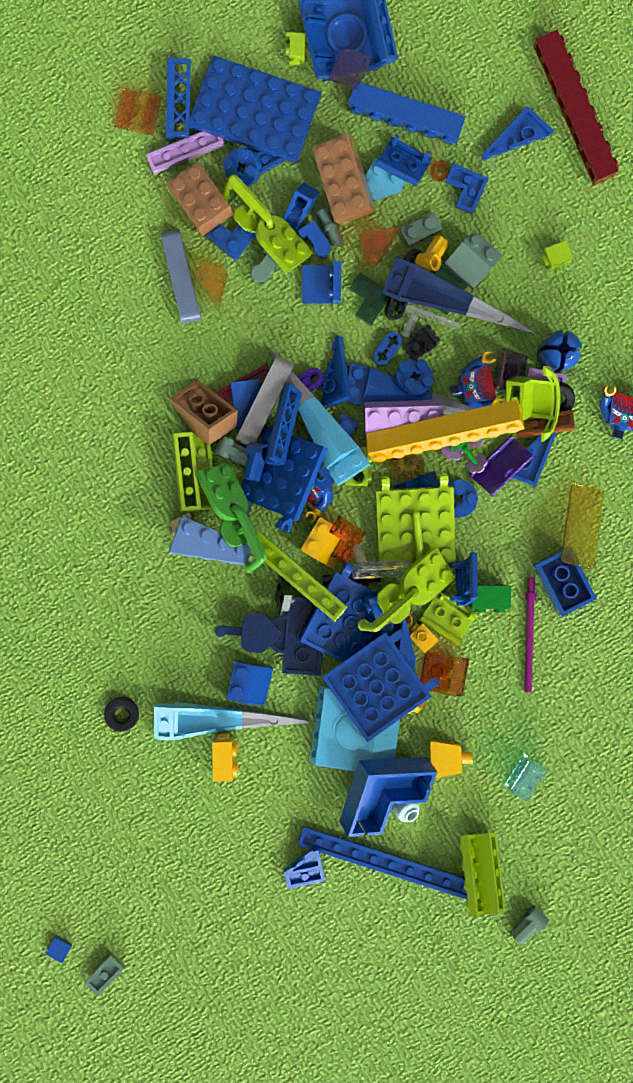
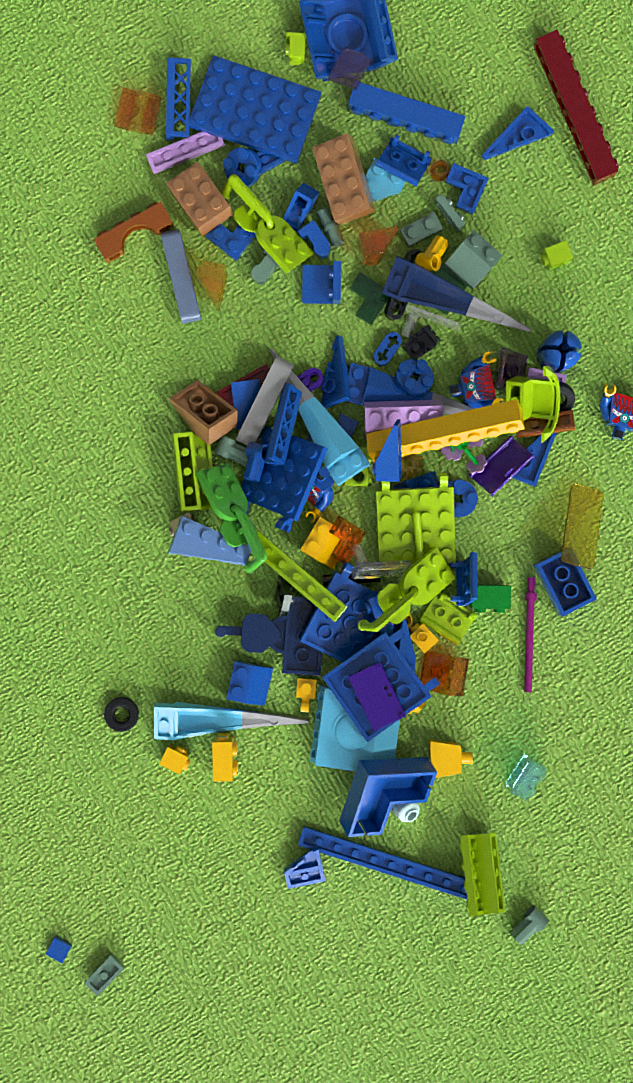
none -> dark orange arch [94,202,174,263]
none -> yellow brick [159,744,191,774]
none -> yellow plate [296,678,317,712]
none -> dark purple door [348,662,406,731]
none -> blue slope [372,419,402,482]
none -> sand green plate [434,194,465,233]

